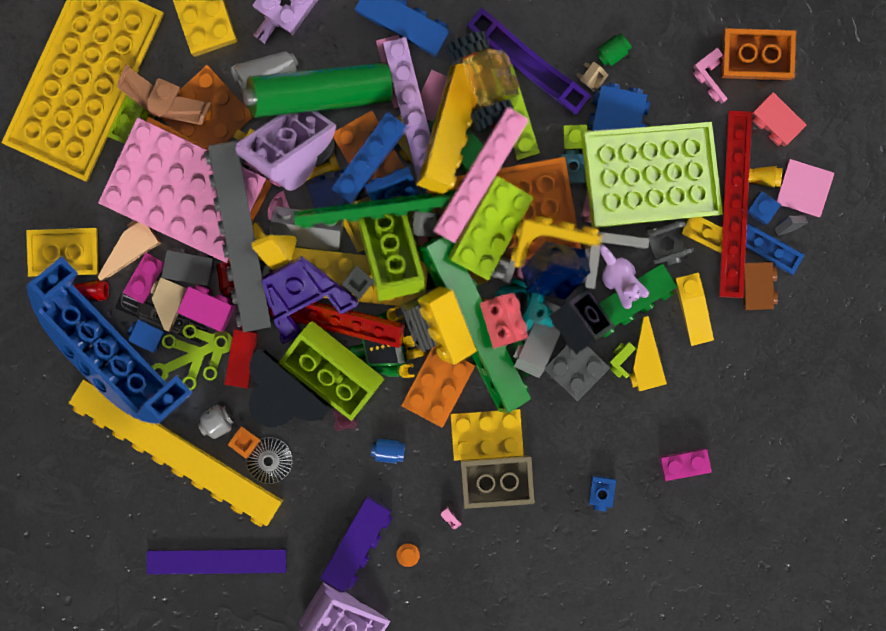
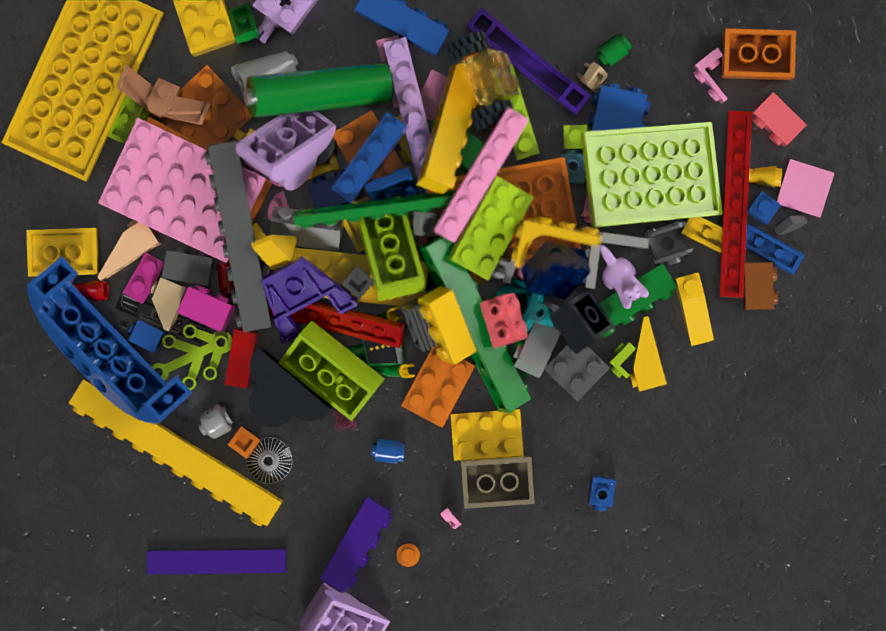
yellow wheel [402,335,428,360] -> none
dark pink brick [659,448,712,481] -> none
none -> green plate [227,3,259,44]

